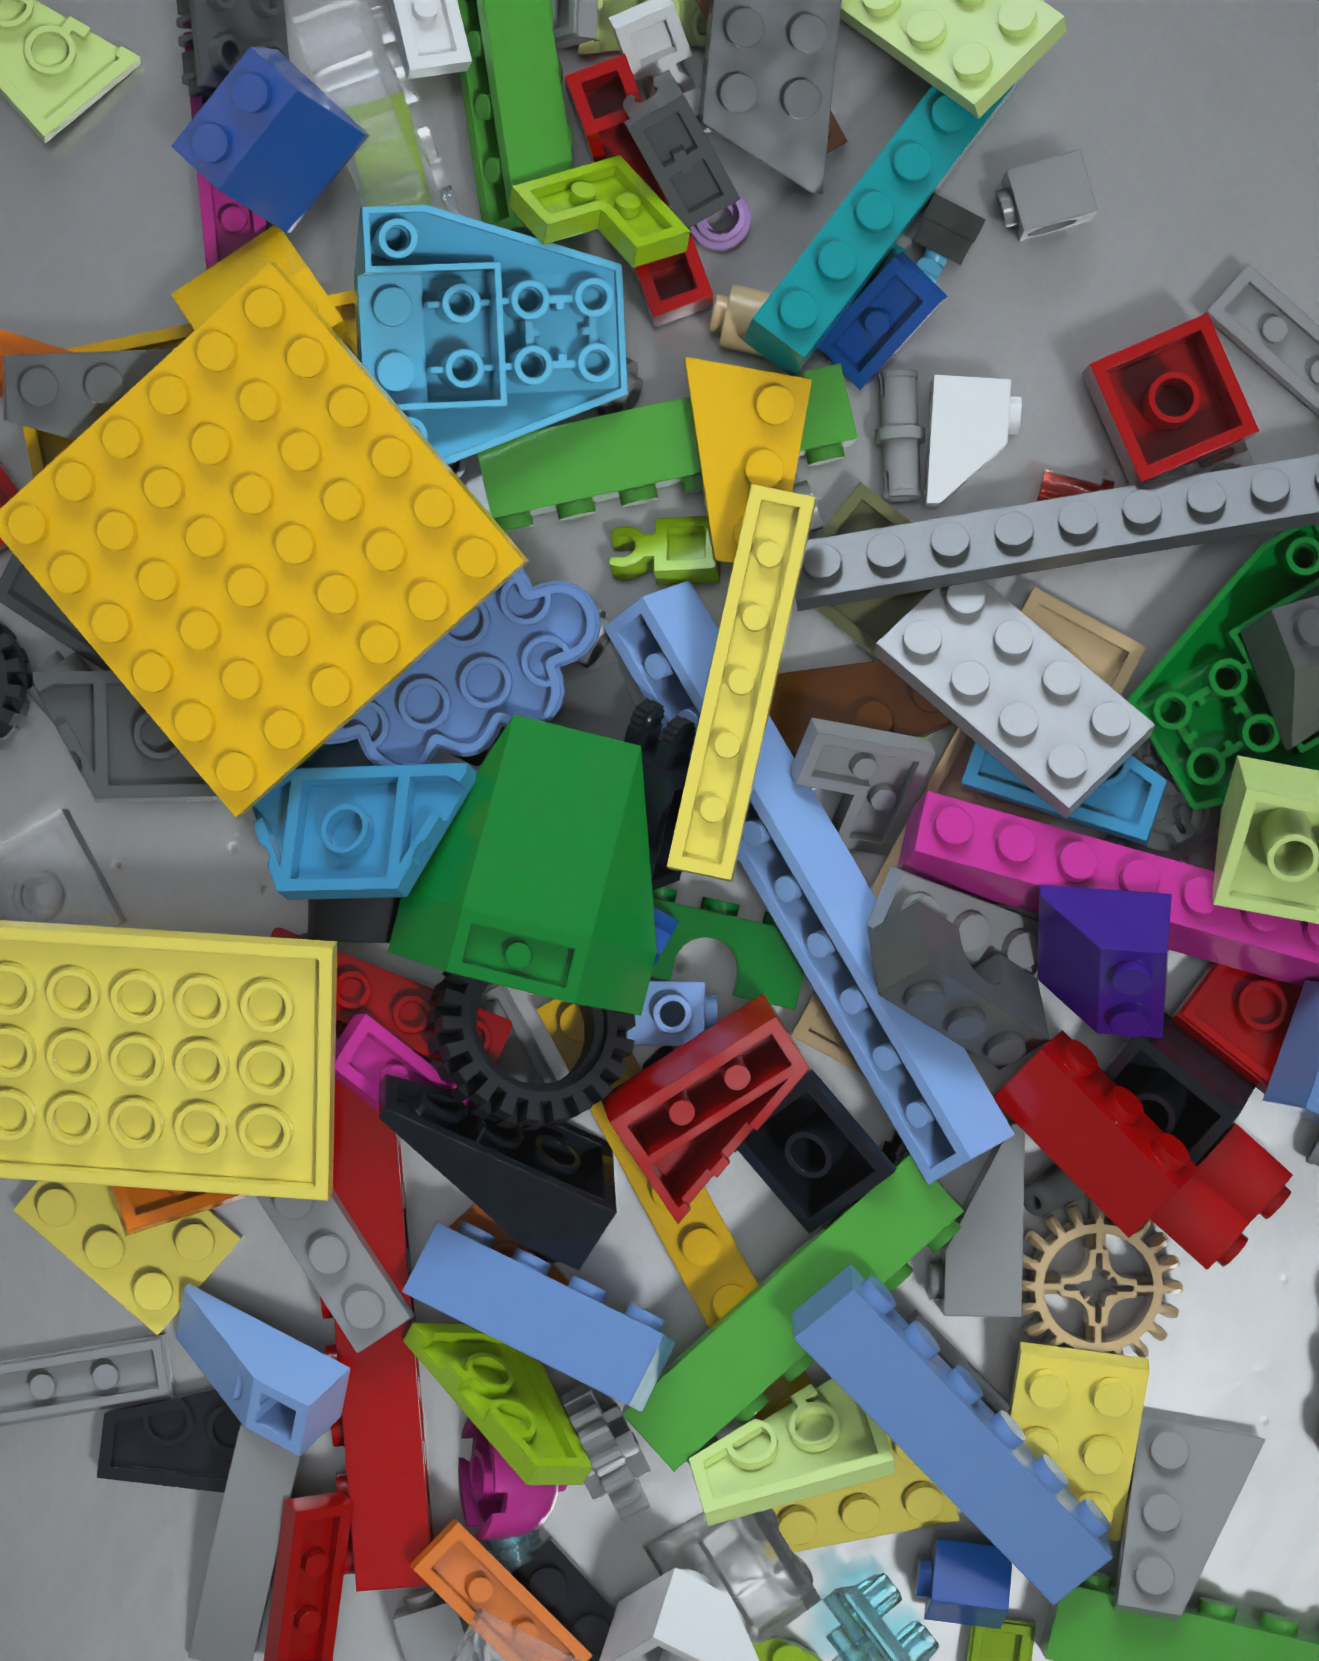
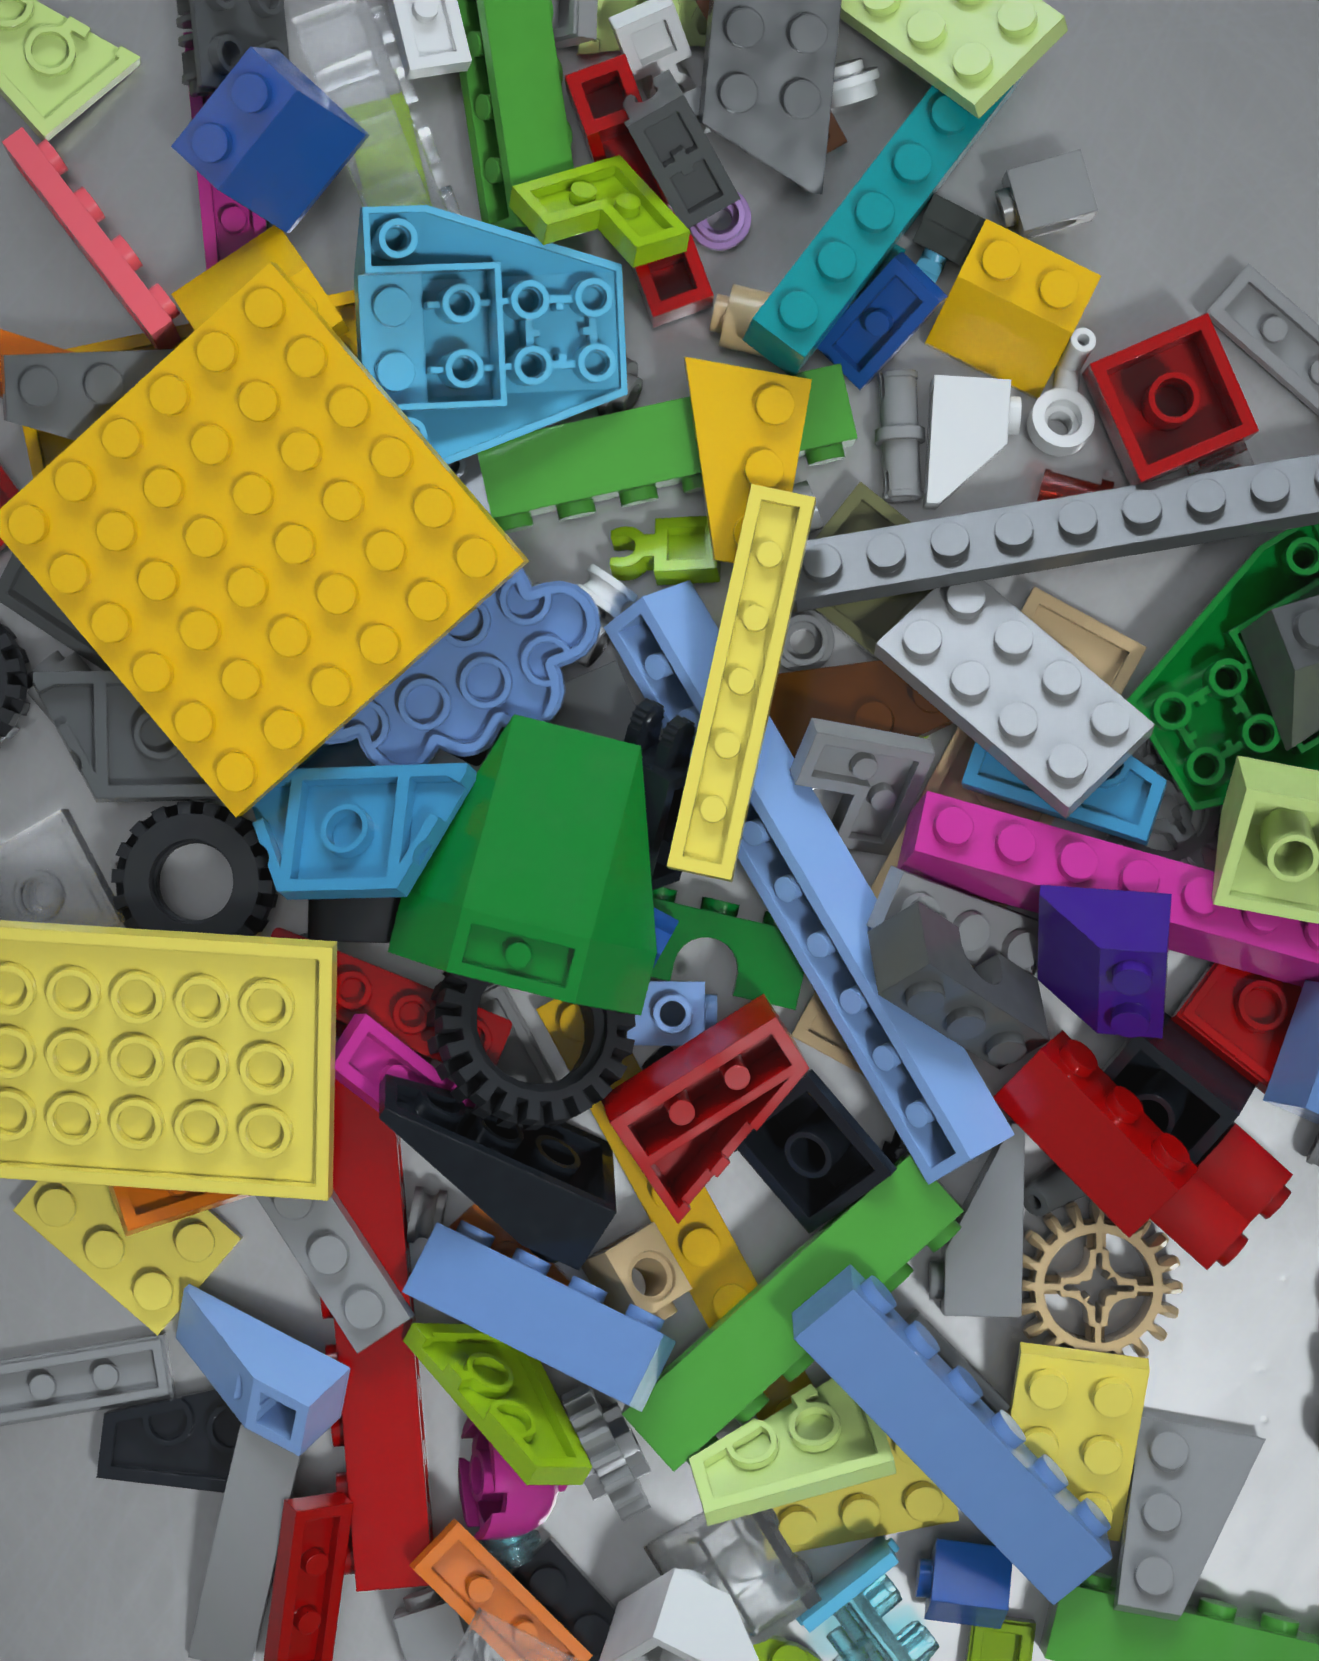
none -> coral plate [2,127,182,349]
none -> black tyre [111,801,278,936]
none -> light grey bush [406,1186,448,1243]
none -> white bush [577,564,638,619]
none -> tan brick [581,1222,693,1320]
none -> light grey plate [780,610,835,672]
none -> medium azure piece [793,1535,900,1633]
none -> white plate [831,58,880,108]
none -> yellow slope [924,219,1101,400]
none -> white plate [1027,328,1096,457]

